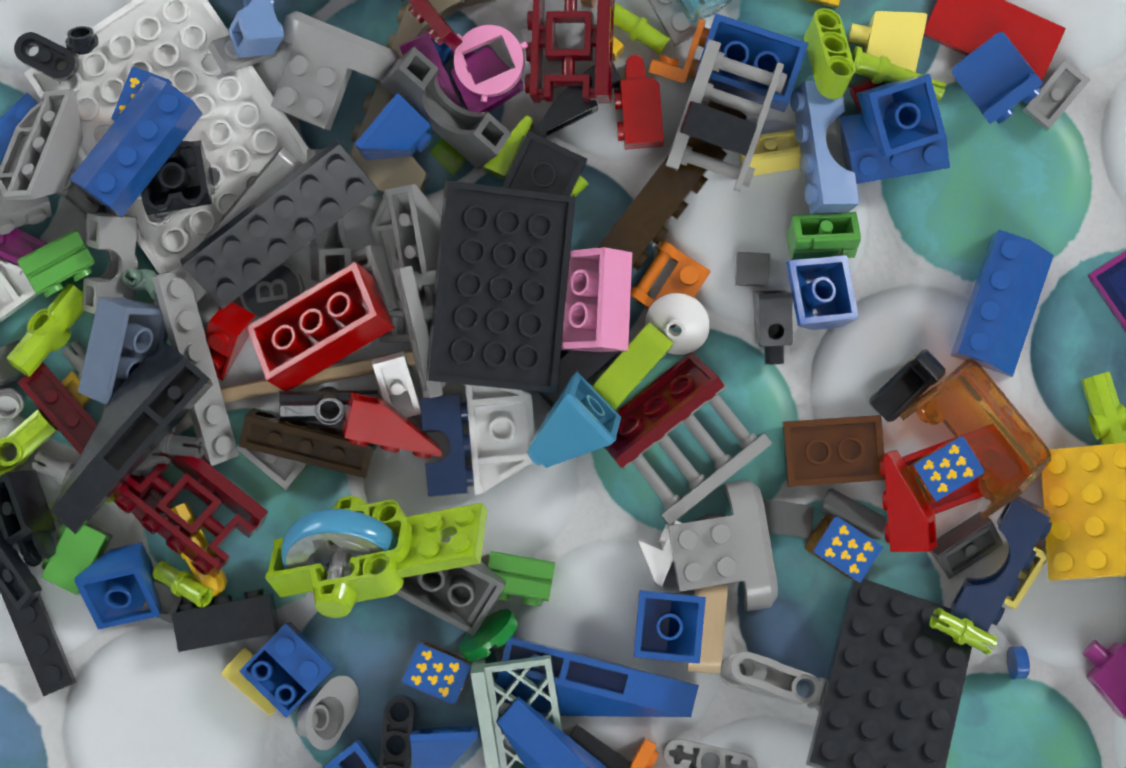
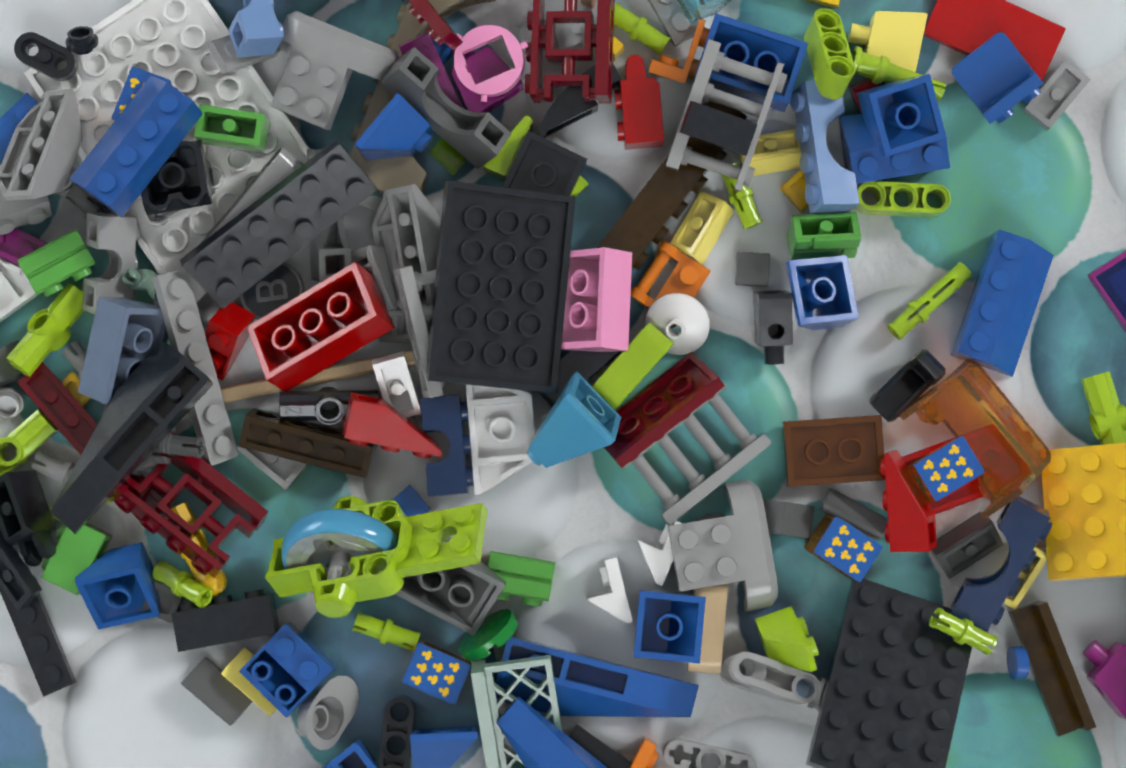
none -> dark grey slope [181,657,253,726]
none -> bright green brick [194,104,270,153]
none -> lime pin [352,611,421,653]
none -> blue tile [392,485,431,517]
none -> white slope [586,557,633,623]
none -> light yellow slope [669,191,734,264]
none -> lime pin [721,163,763,230]
none -> lime slope [754,606,819,672]
none -> yellow tile [779,169,809,213]
none -> lime beam [855,181,951,218]
none -> lime pin [887,262,973,341]
none -> dark brown fence [1008,601,1096,736]

